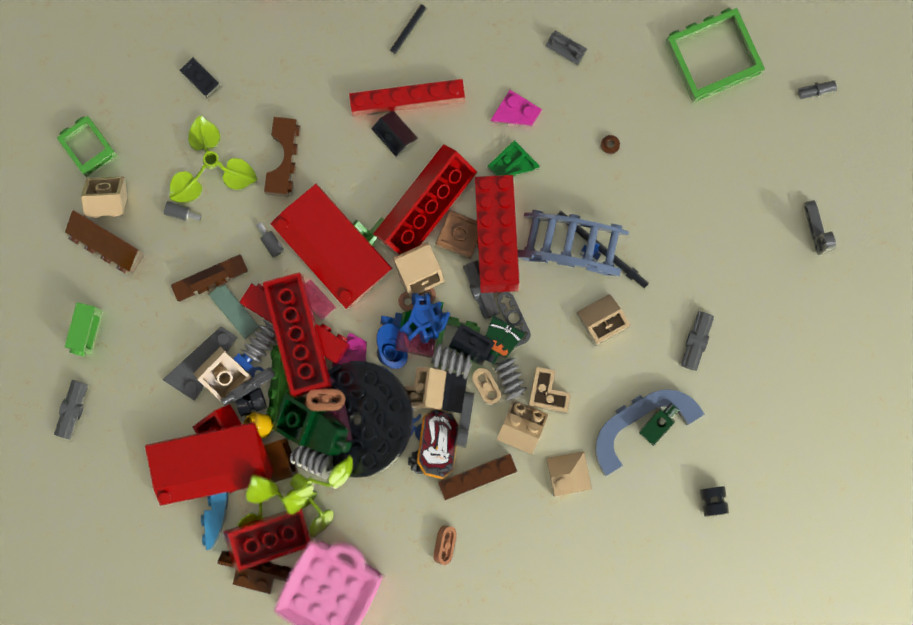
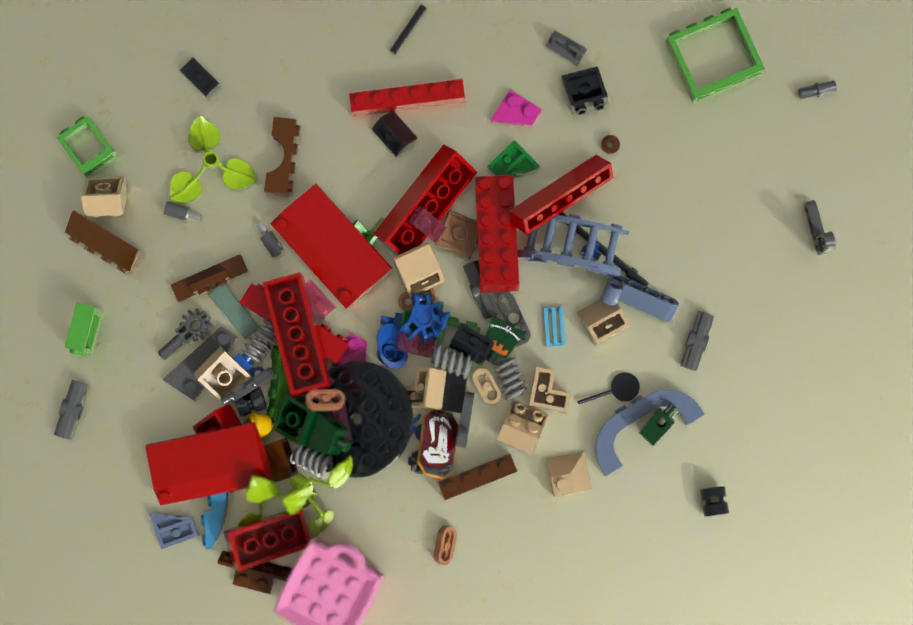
none -> sand blue wing [149,513,199,549]
none -> dark grey gear [158,308,213,360]
none -> clear pink plate [409,206,446,243]
none -> red brick [509,155,614,235]
none -> medium azure tile [543,307,566,347]
none -> black plate [561,66,608,116]
none -> black piece [577,372,640,404]
none -> sand blue beam [600,275,679,322]

